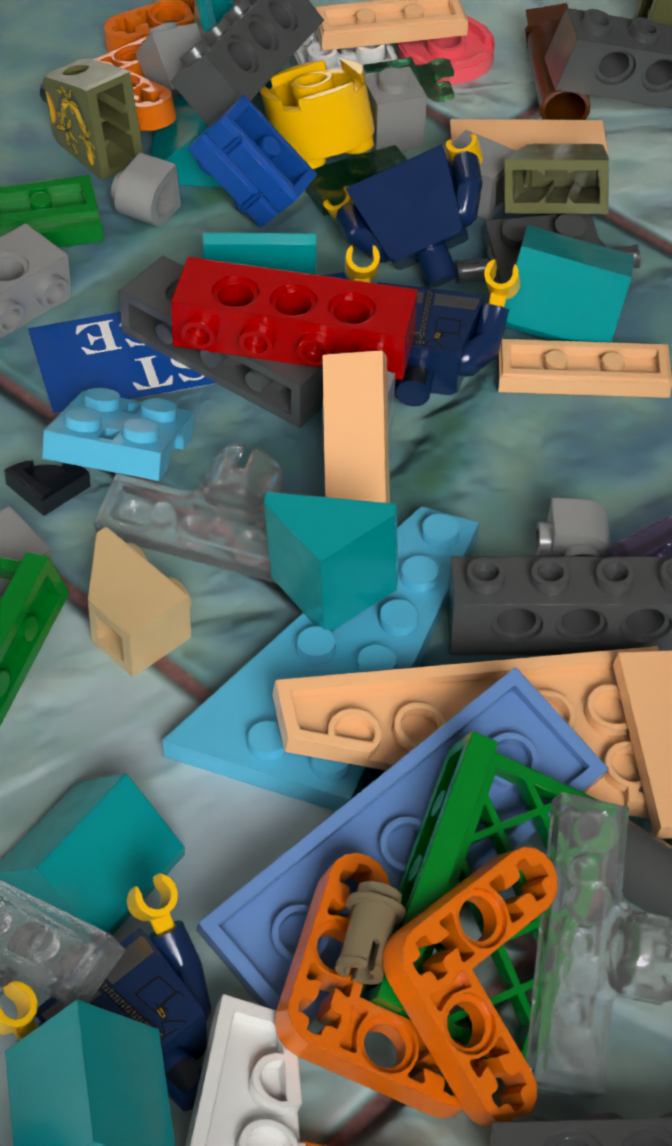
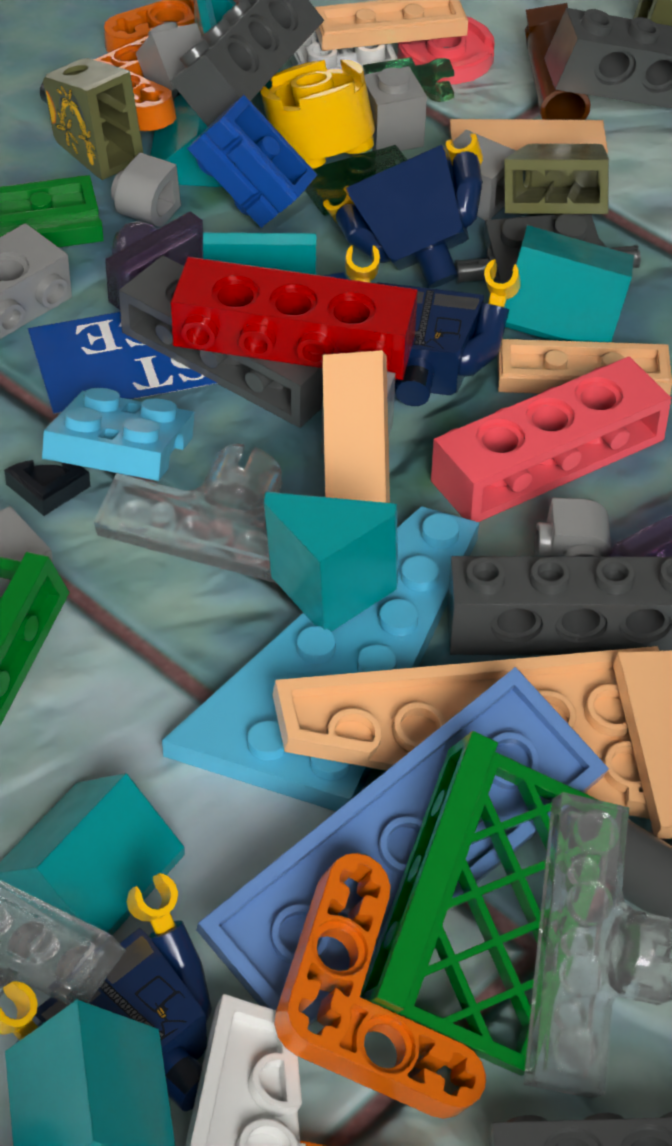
tan slope [88,526,192,677] -> none
dark tan pin [335,881,406,985] -> none
orange beam [382,847,558,1127] -> none
none -> clear purple tile [105,211,203,310]
none -> coral brick [431,356,671,522]

